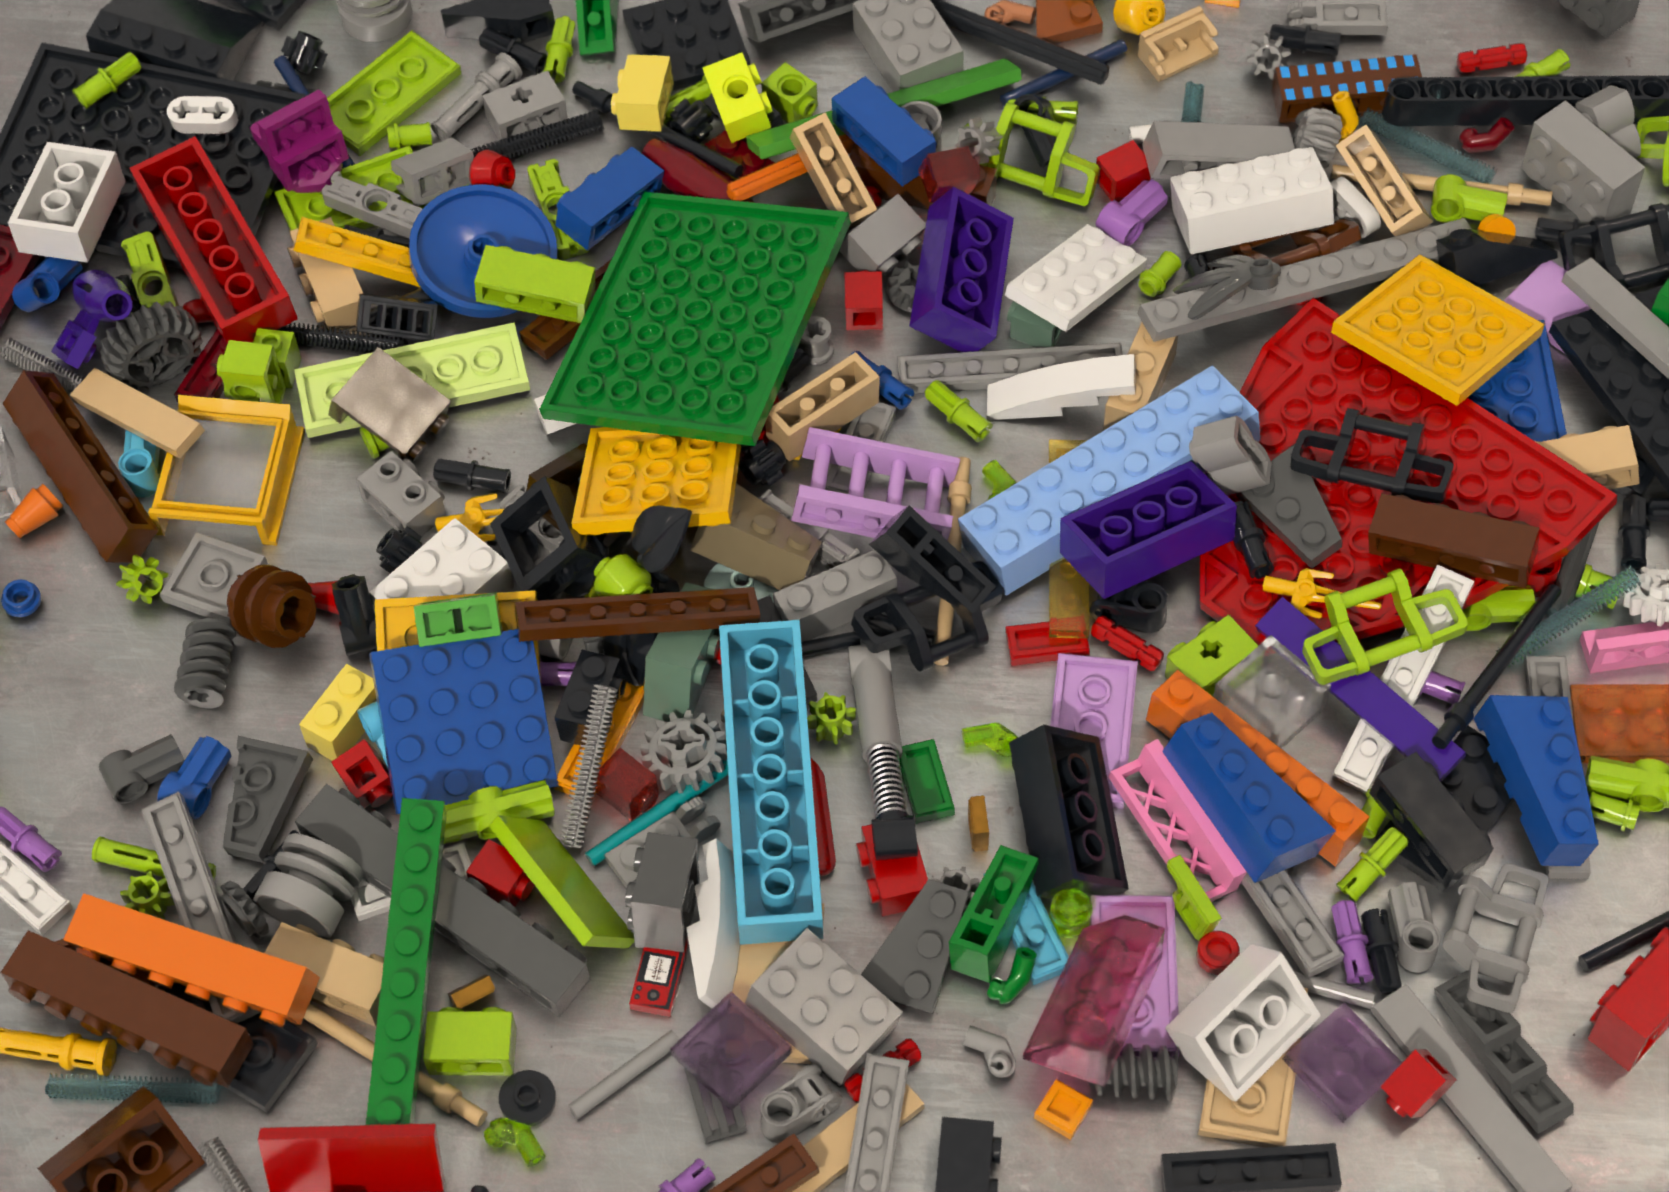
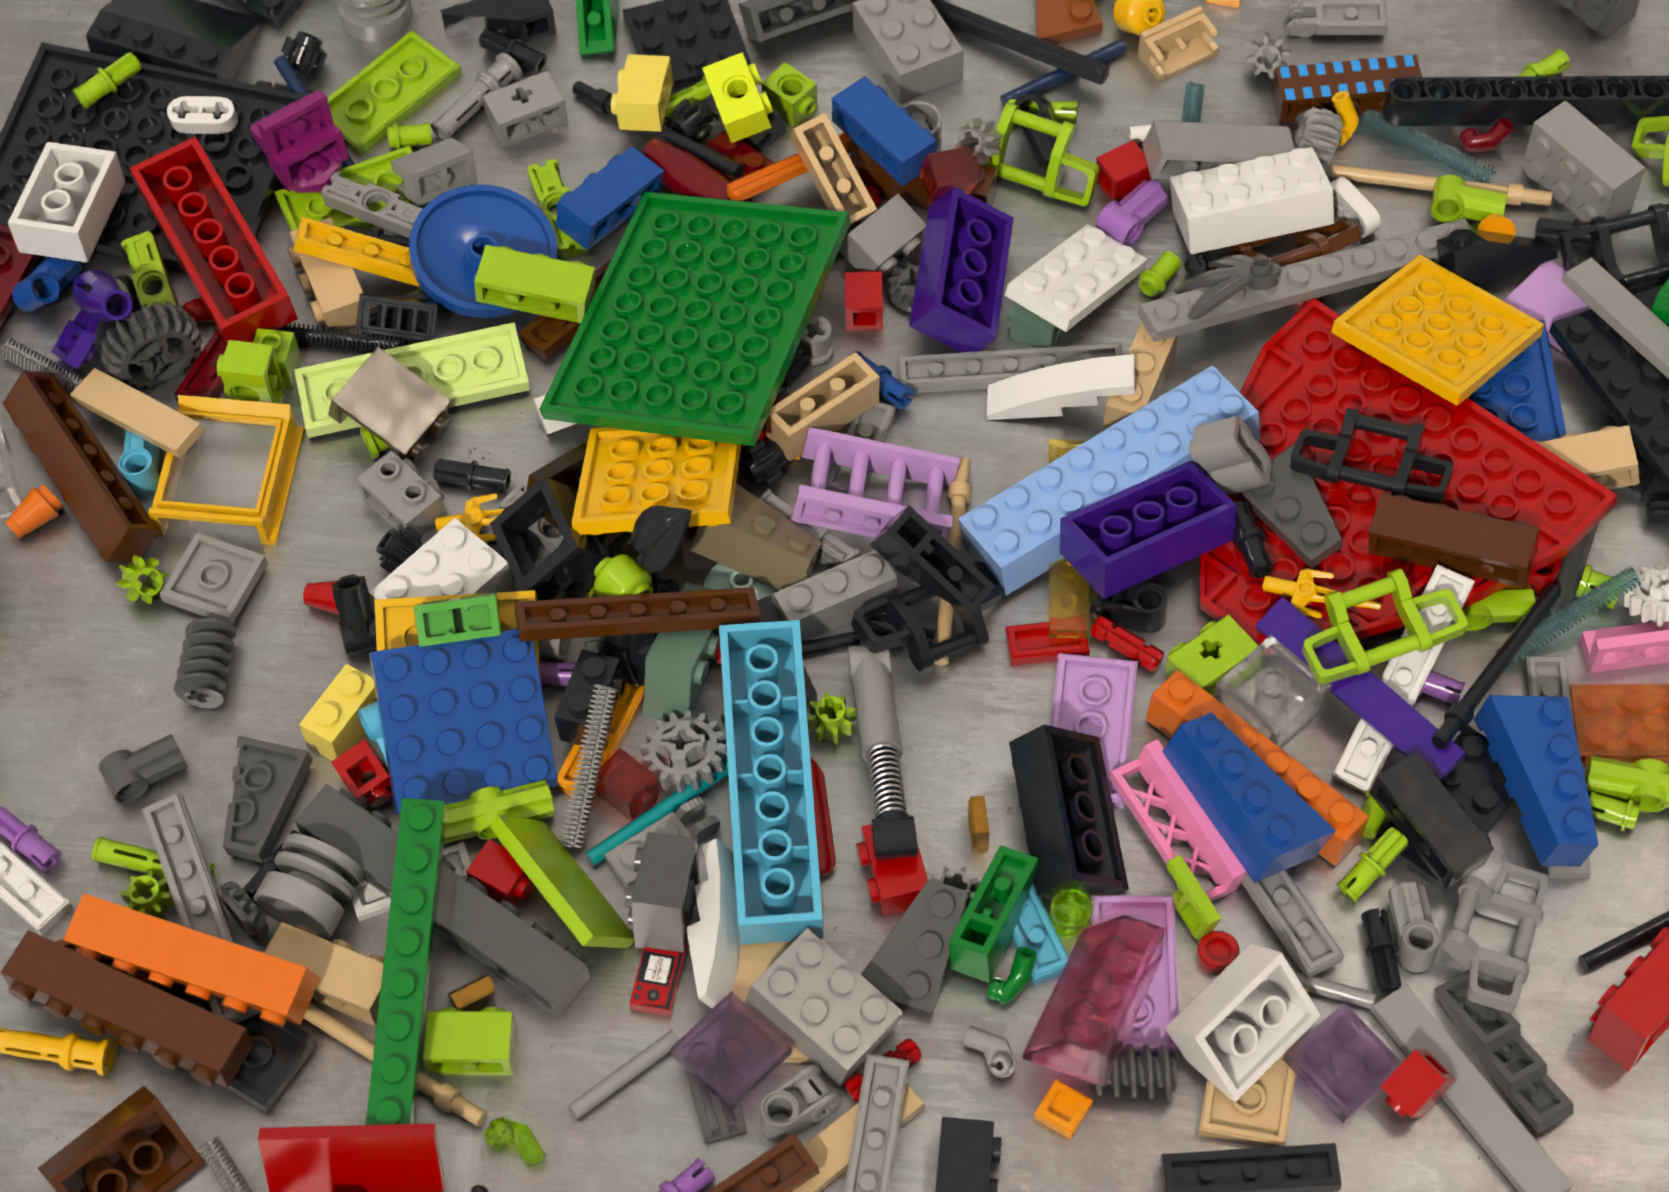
blue plate [1,579,42,617] -> none
clear light blue axle [45,1073,220,1104] -> none
blue piece [157,736,232,820] -> none
reddish brown piece [227,565,316,648] -> none
red cone [469,150,516,190] -> none
black axle [471,109,604,159] -> none
black piece [499,1070,556,1127] -> none
lime axle [543,15,576,83] -> none
bright green tile [746,58,1022,159] -> none
green tile [899,739,955,824] -> none
lime axle [924,380,993,443] -> none
clear neon green arm [961,722,1018,757] -> none
clear neon green arm [982,460,1017,500] -> none
nougat arm [984,0,1036,25] -> none
black axle [1269,24,1341,56] -> none
medium lavender axle [1331,900,1374,985] -> none
tan brick [1335,124,1433,236] -> none
red axle [1457,43,1527,73] -> none
light grey brick [1575,85,1641,158] -> none
black axle [1618,494,1650,570] -> none

